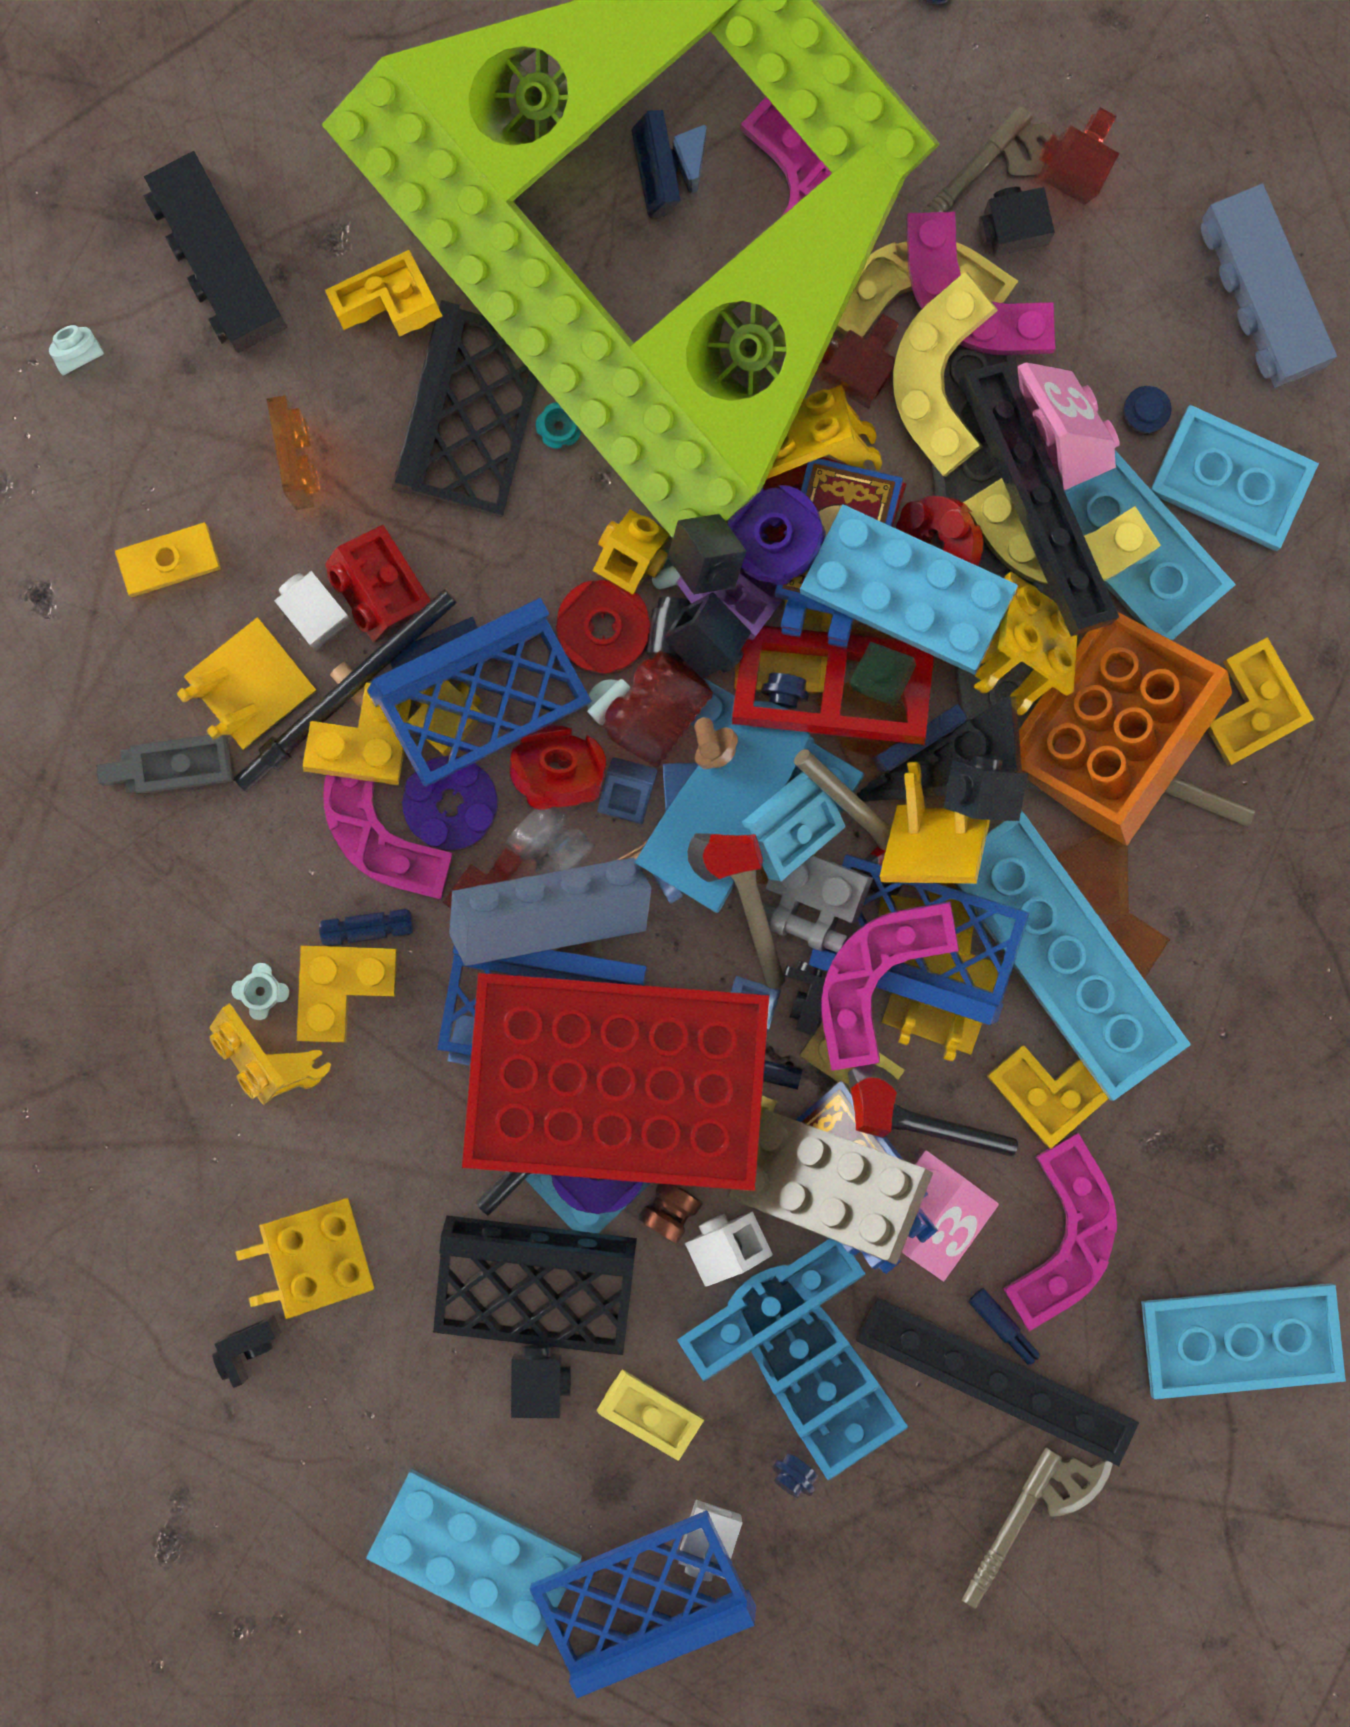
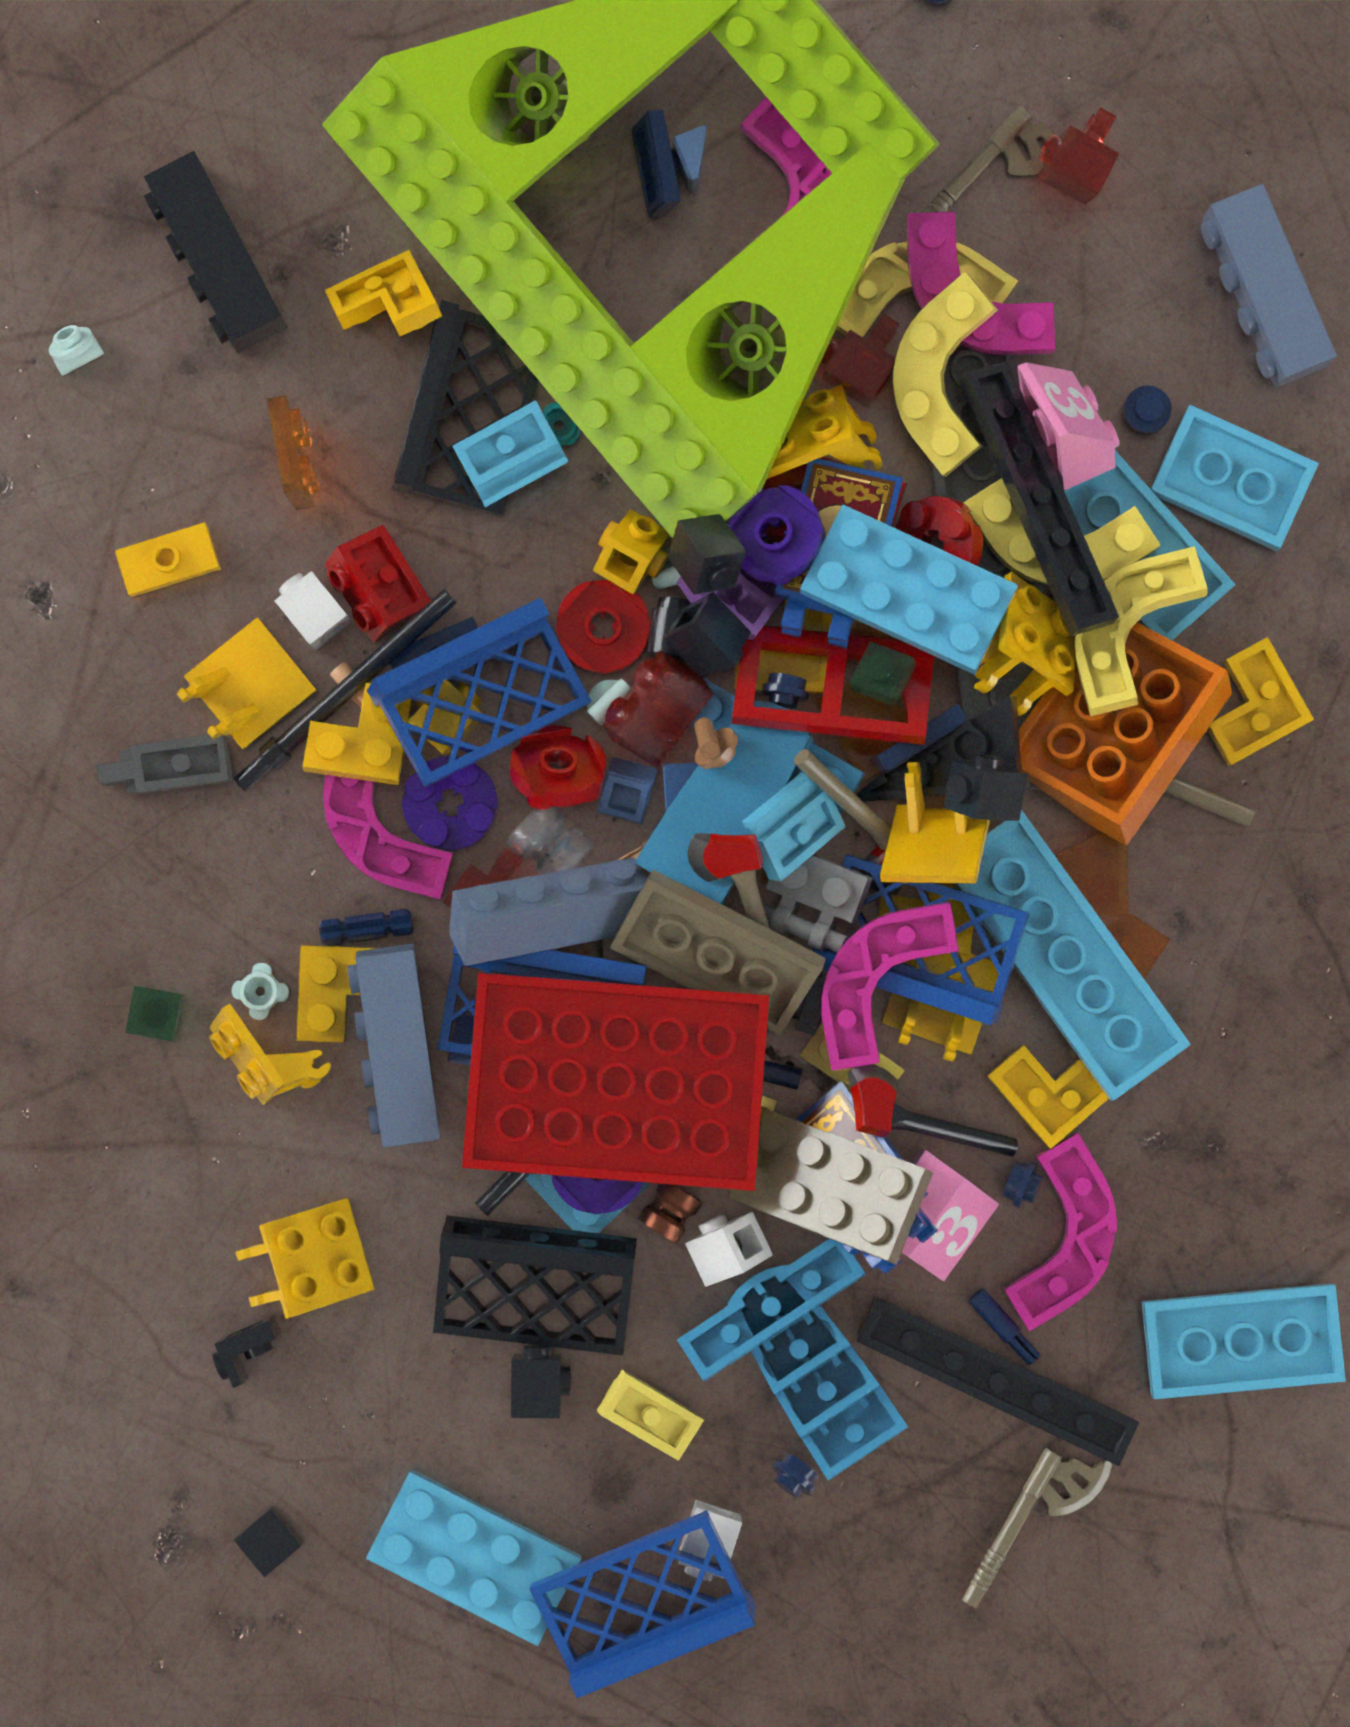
black brick [979,186,1055,257] -> none
none -> clear green plate [125,986,184,1041]
none -> black tile [234,1506,303,1577]
none -> sand blue brick [348,943,440,1148]
none -> medium azure plate [452,400,569,507]
none -> dark tan plate [610,869,826,1035]
none -> dark blue plate [1003,1161,1043,1209]
none -> light yellow plate [1075,546,1208,717]

